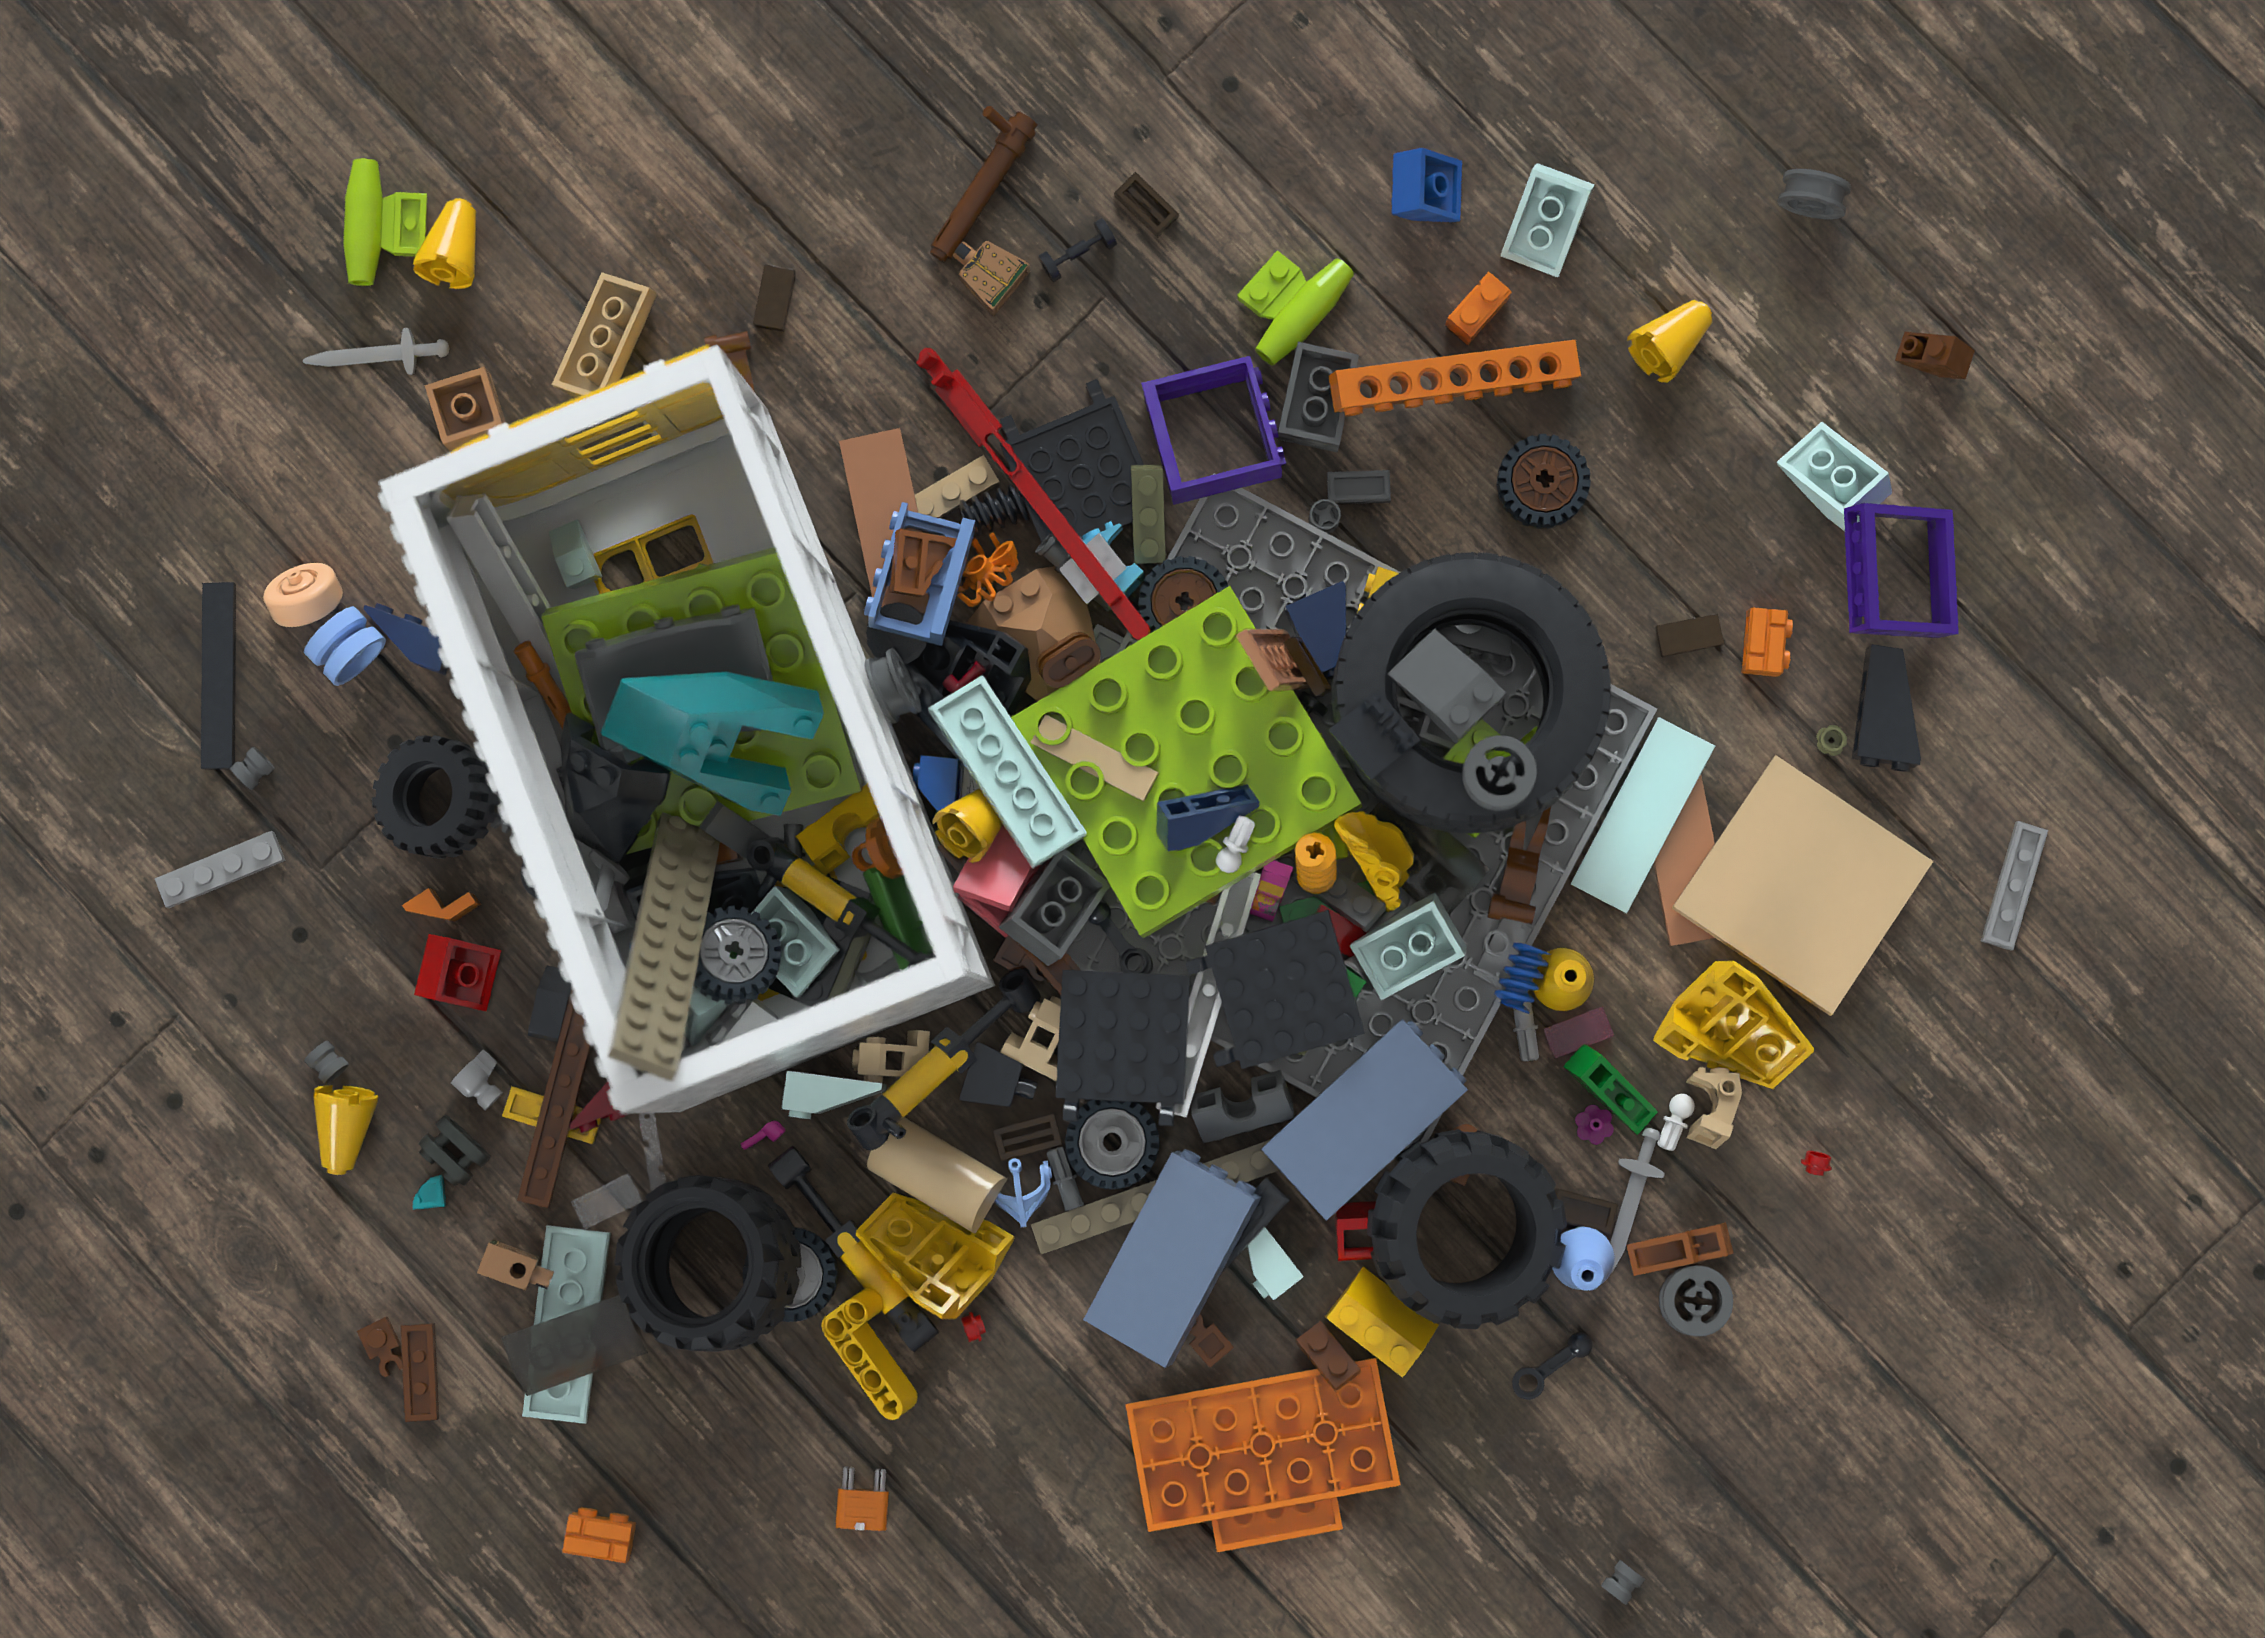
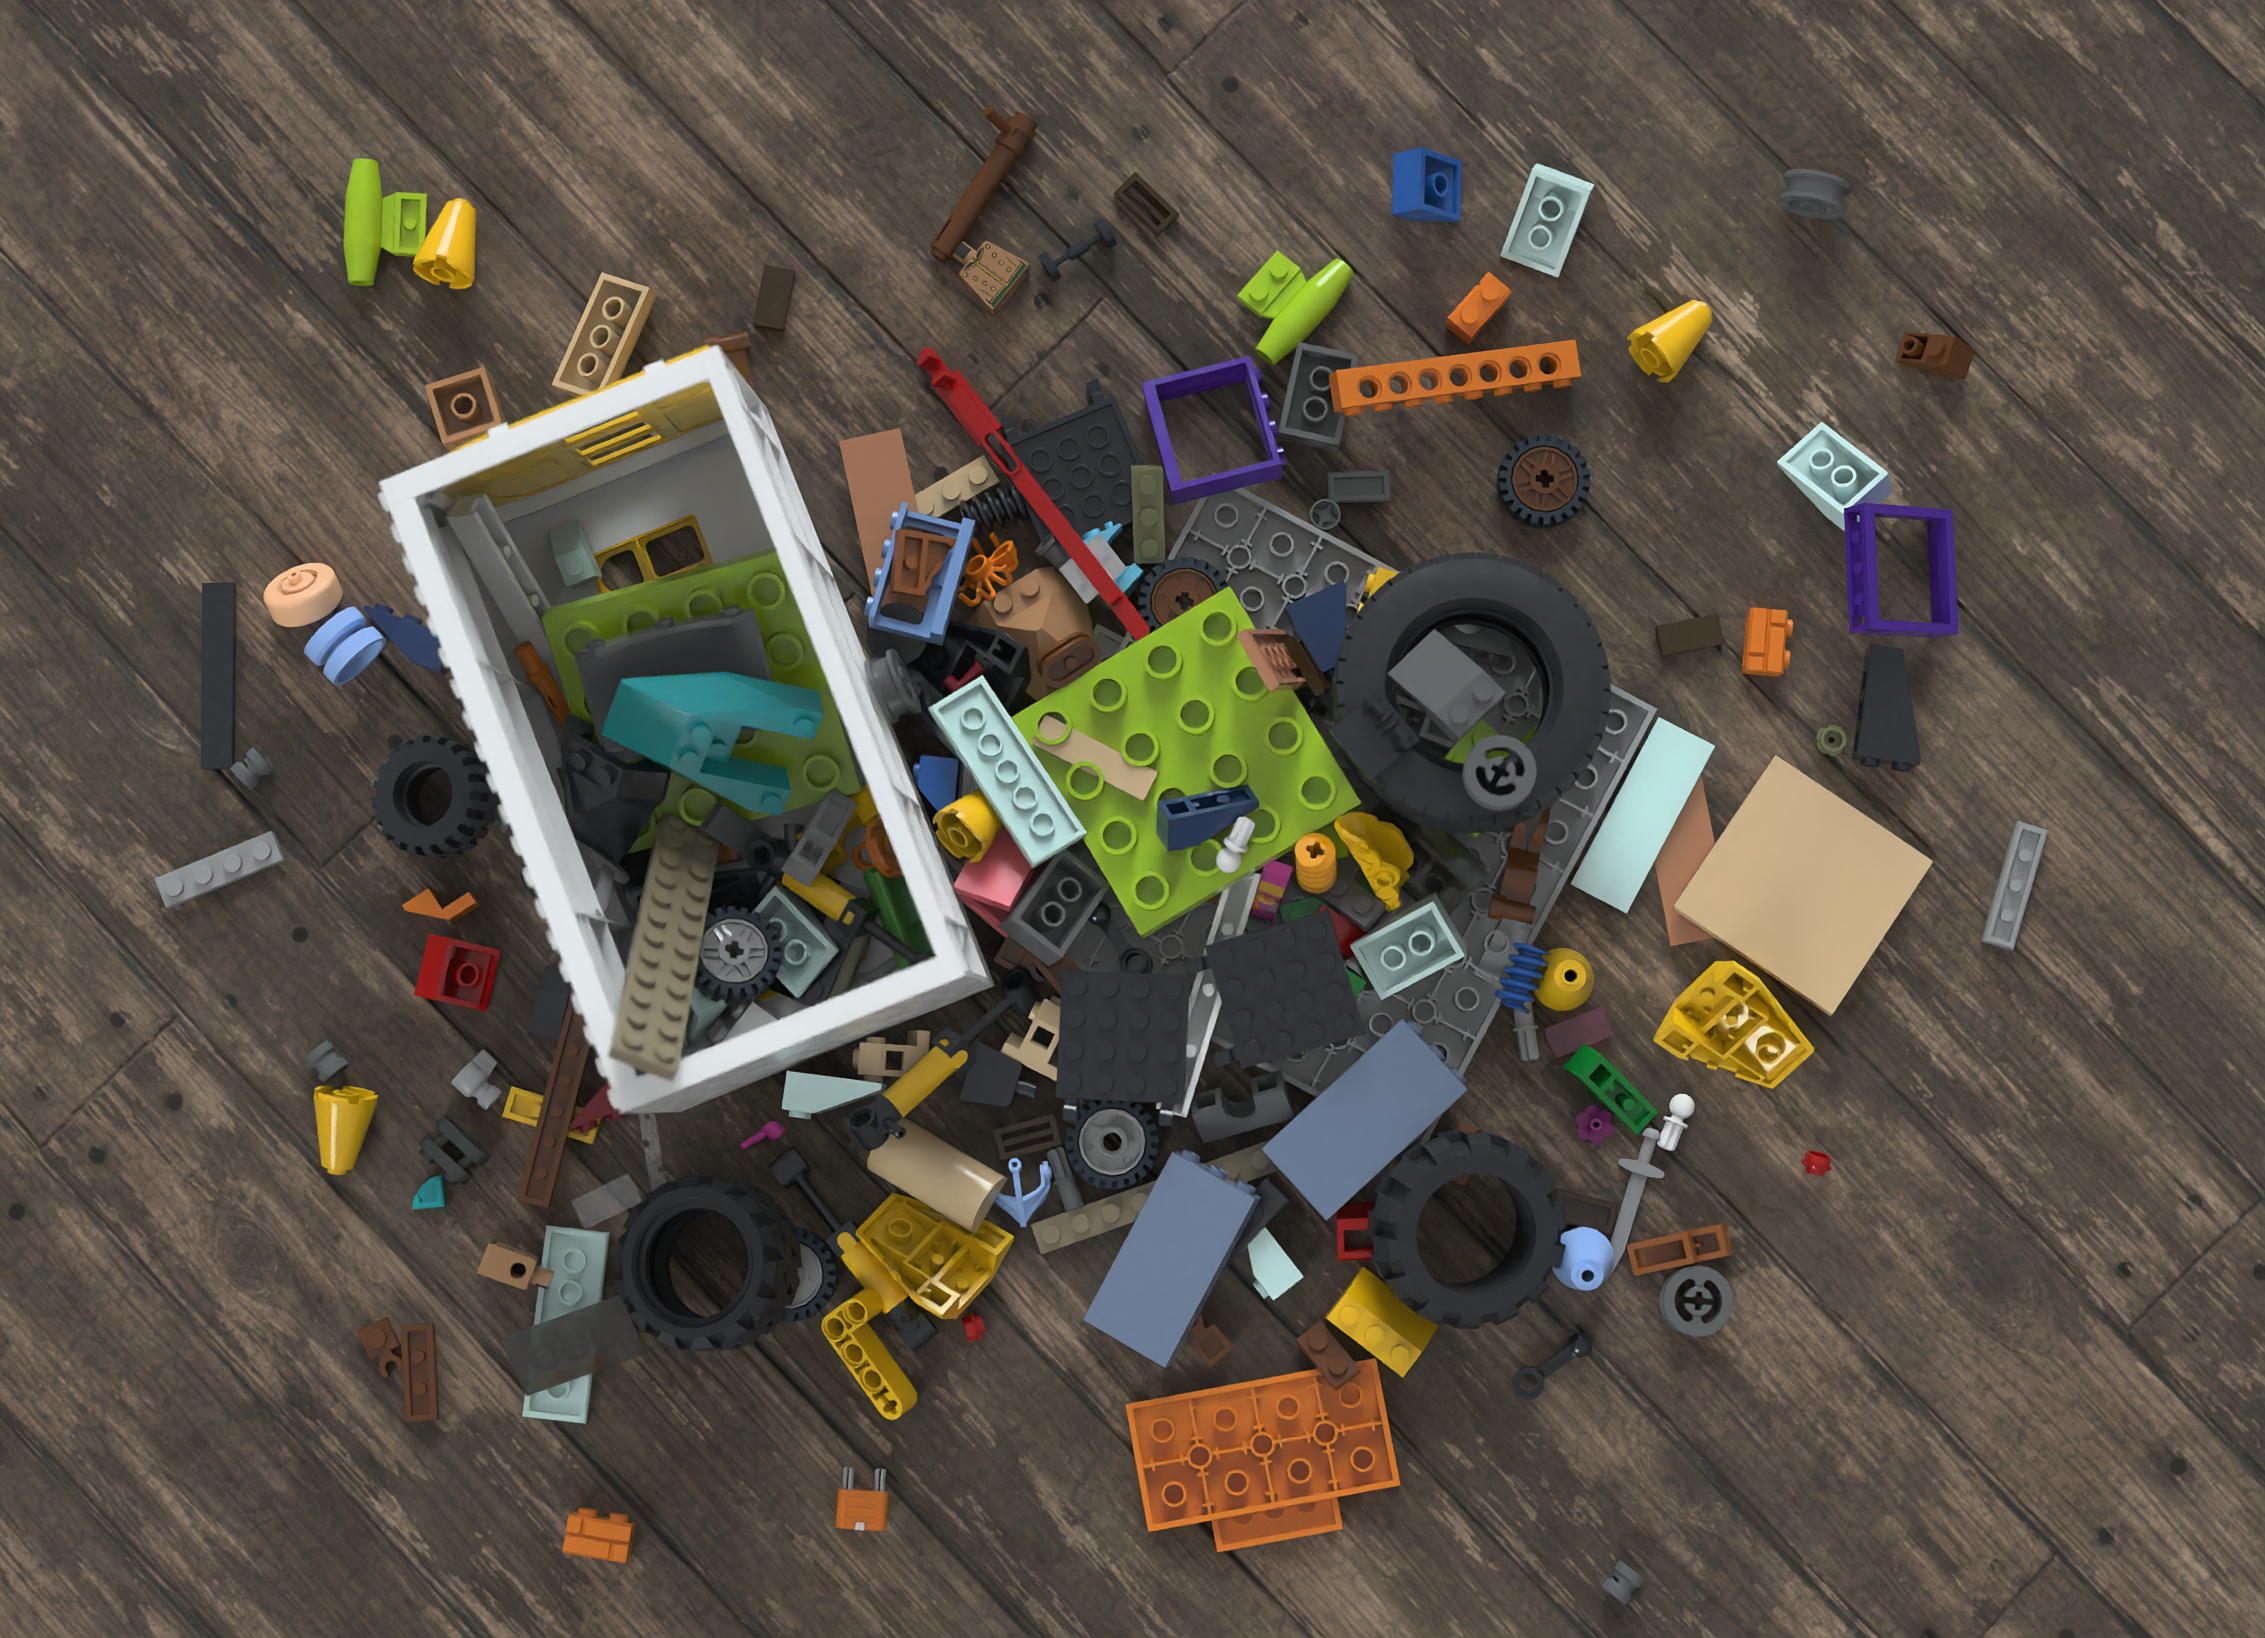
light grey sword [303,328,449,375] -> none
tan tile [1686,1067,1742,1149] -> none
none -> light grey slope [781,789,858,887]

